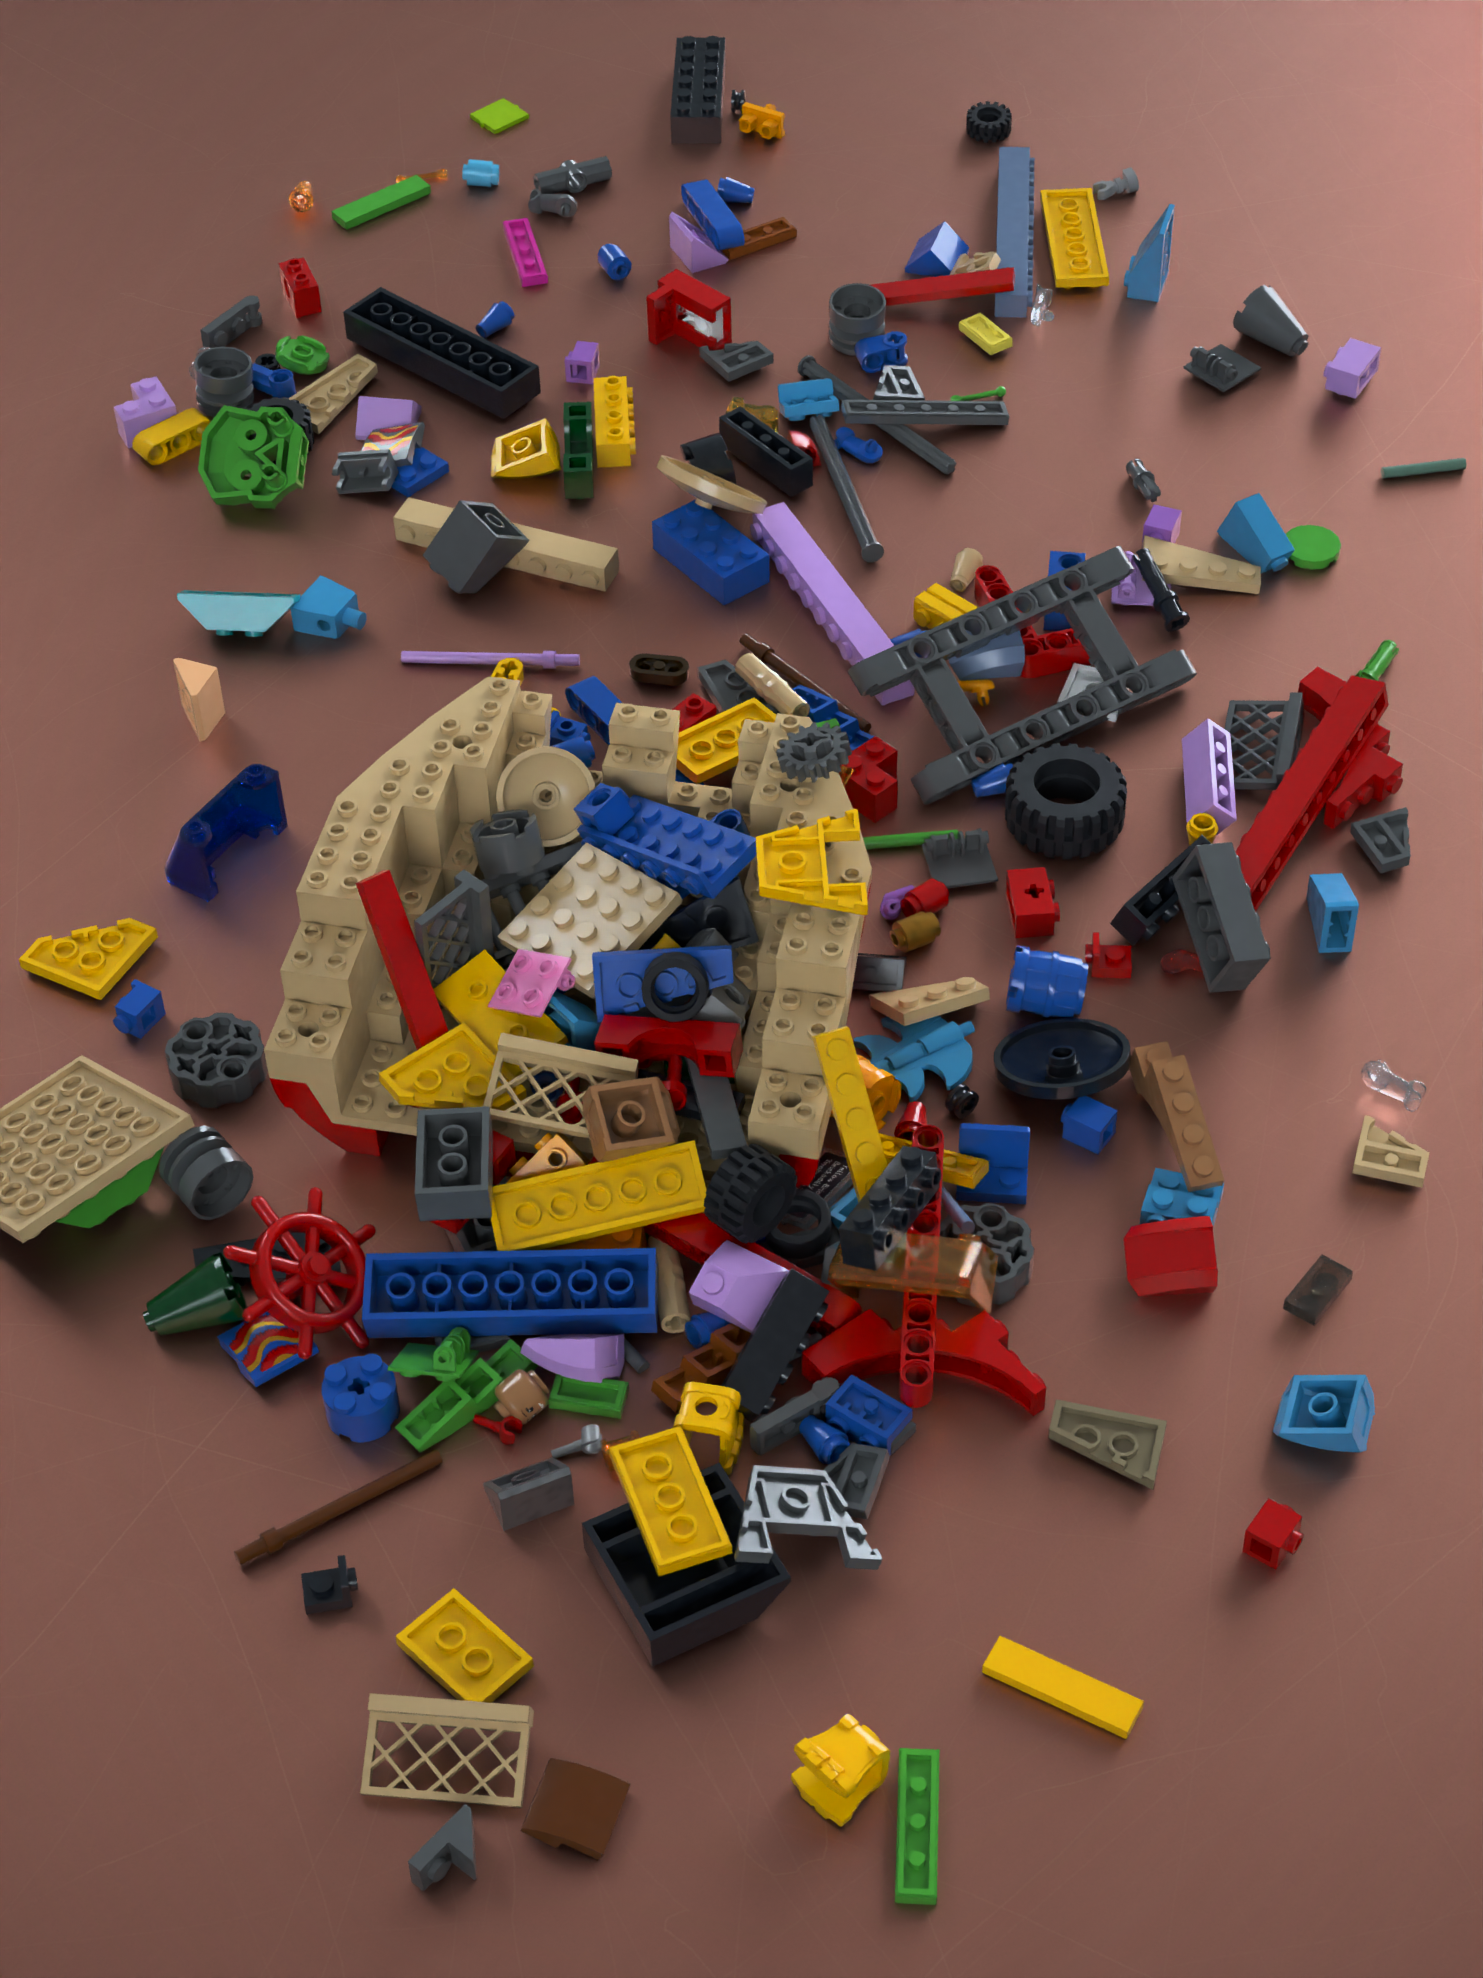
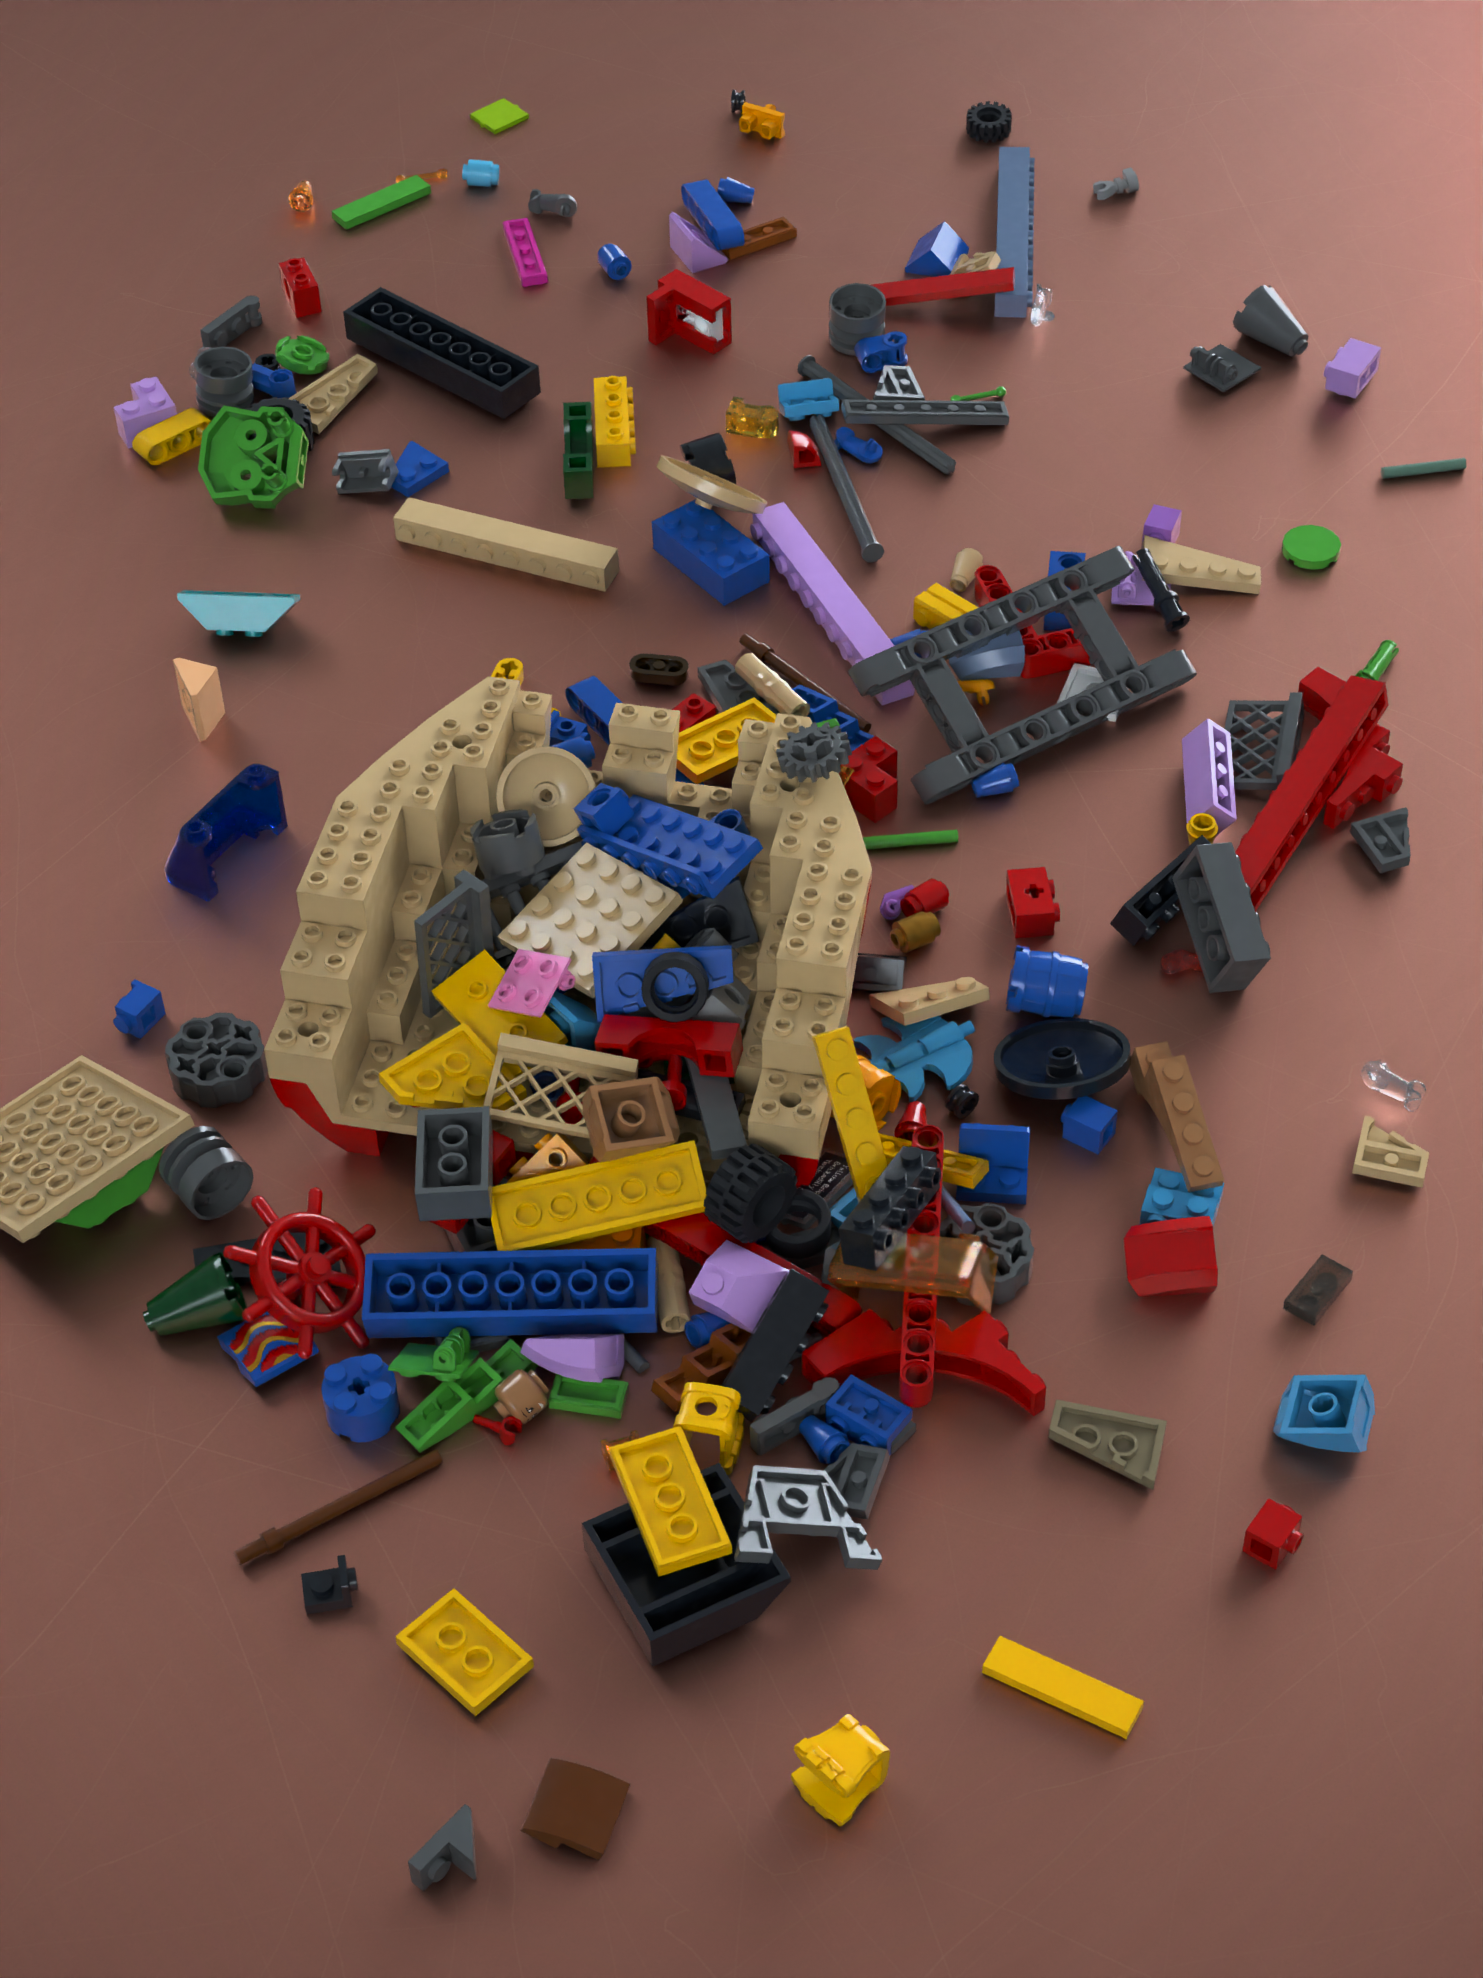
yellow plate [19,918,158,1000] -> none
dark azure torso [290,575,367,639] -> none
lavender slope [355,396,422,440] -> none
red tile [355,870,448,1050] -> none
tan fence [360,1693,534,1808] -> none
slope [361,422,425,467] -> none
lavender bar [401,651,580,669] -> none
dark grey slope [423,500,529,594] -> none
blue cone [475,301,515,339] -> none
flat silver slope [483,1457,574,1531] -> none
yellow slope [491,418,562,479] -> none
dark grey piece [533,156,612,194] -> none
light grey hand [551,1424,602,1459] -> none
medium lavender brick [565,341,600,384] -> none
black brick [670,36,726,144] -> none
dark grey wing [699,341,774,382] -> none
black brick [719,406,814,497] -> none
yellow wing [756,809,868,915] -> none
bright green tile [895,1748,939,1905] -> none
dark grey hinge [922,828,998,888] -> none
light yellow plate [959,313,1013,355] -> none
black tyre [1005,743,1127,860] -> none
yellow plate [1040,188,1109,289] -> none
red bracket [1085,932,1132,978] -> none
dark azure slope [1124,204,1175,302] -> none
dark grey axle [1126,459,1161,502] -> none
dark azure slope [1217,493,1295,574] -> none
dark azure slope [1306,873,1359,953] -> none

